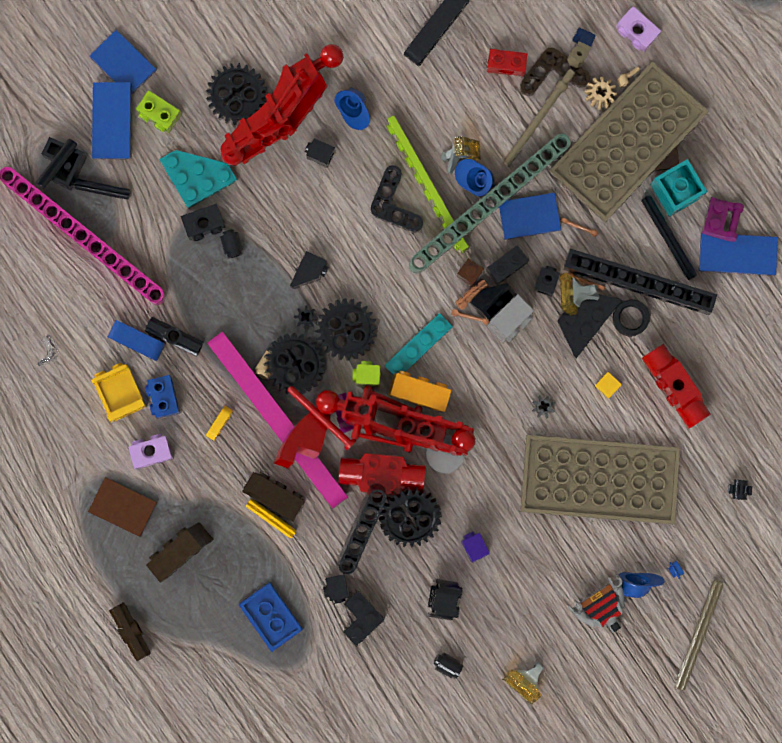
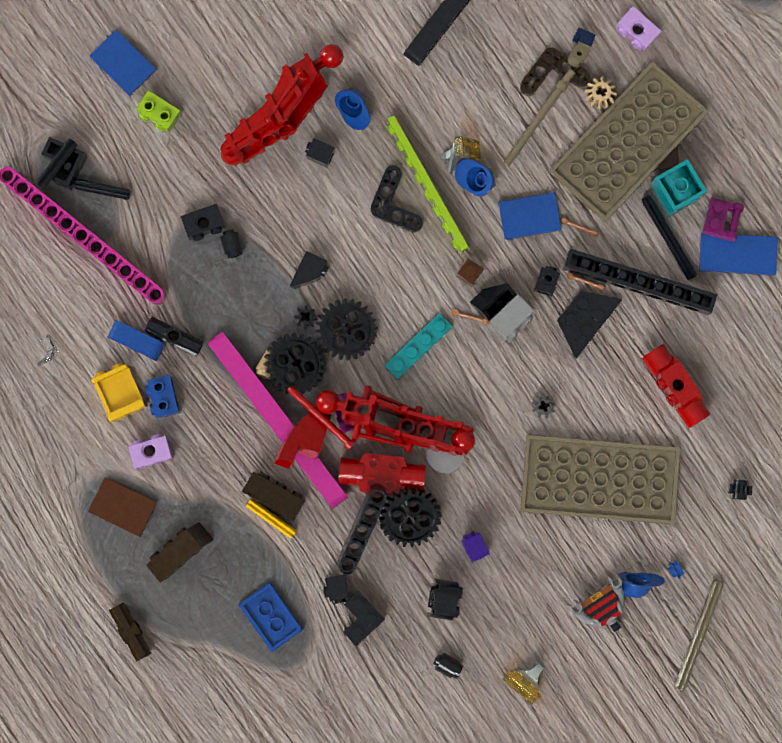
blue tile [92,82,132,159] -> none
teal plate [159,150,237,209] -> none
black gear [206,63,267,125] -> none
yellow beam [206,405,234,441] -> none
lime brick [352,361,380,388] -> none
light orange brick [388,371,451,412] -> none
sand green beam [409,134,571,274] -> none
nougat axle [455,279,489,310] -> none
black brick [486,245,529,285] -> none
red brick [487,49,528,77] -> none
piece [560,272,599,316] -> none
yellow tile [595,372,622,399] -> none
black tyre [613,299,650,337] -> none
tan hand [617,66,640,88] -> none

